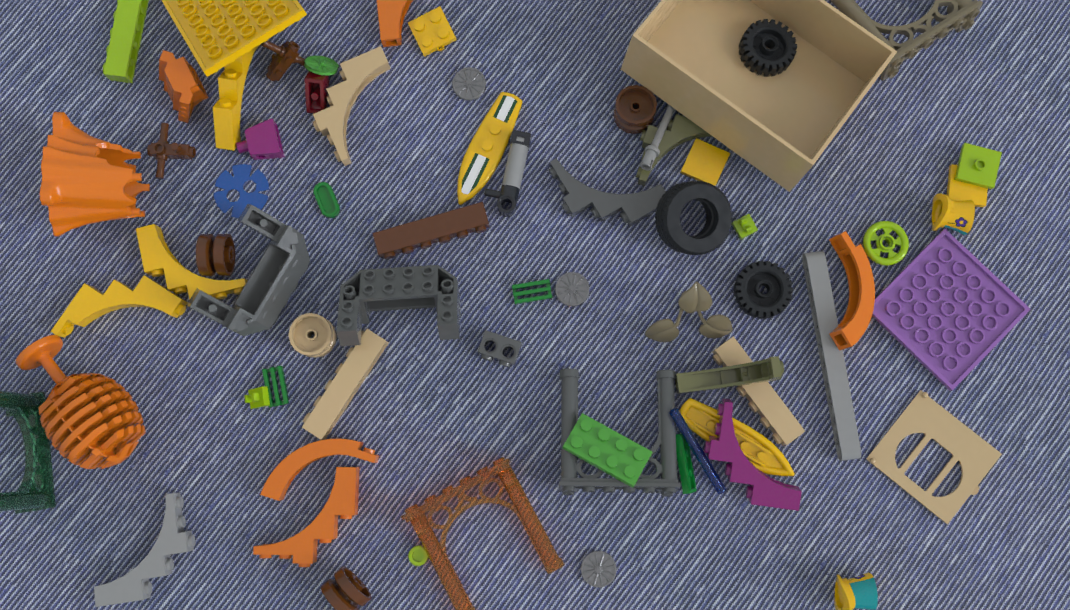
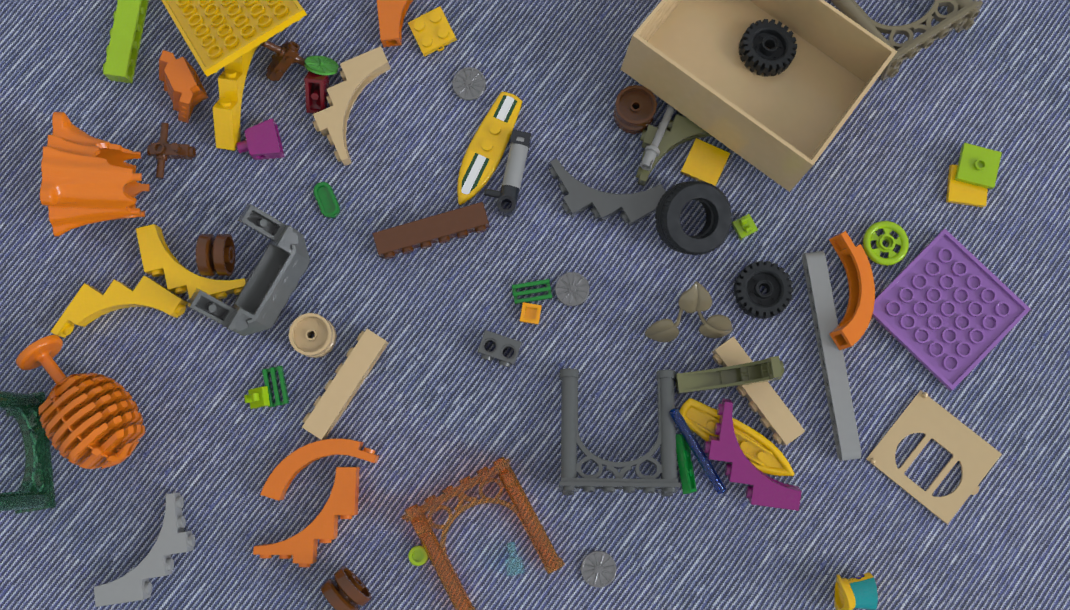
blue piece [214,164,269,218] -> none
dark grey wedge [336,265,461,346] -> none
bright green plate [562,413,652,488] -> none
yellow hat [932,193,975,235] -> none
none -> clear light blue piece [505,542,526,577]
none -> light orange plate [520,302,542,325]

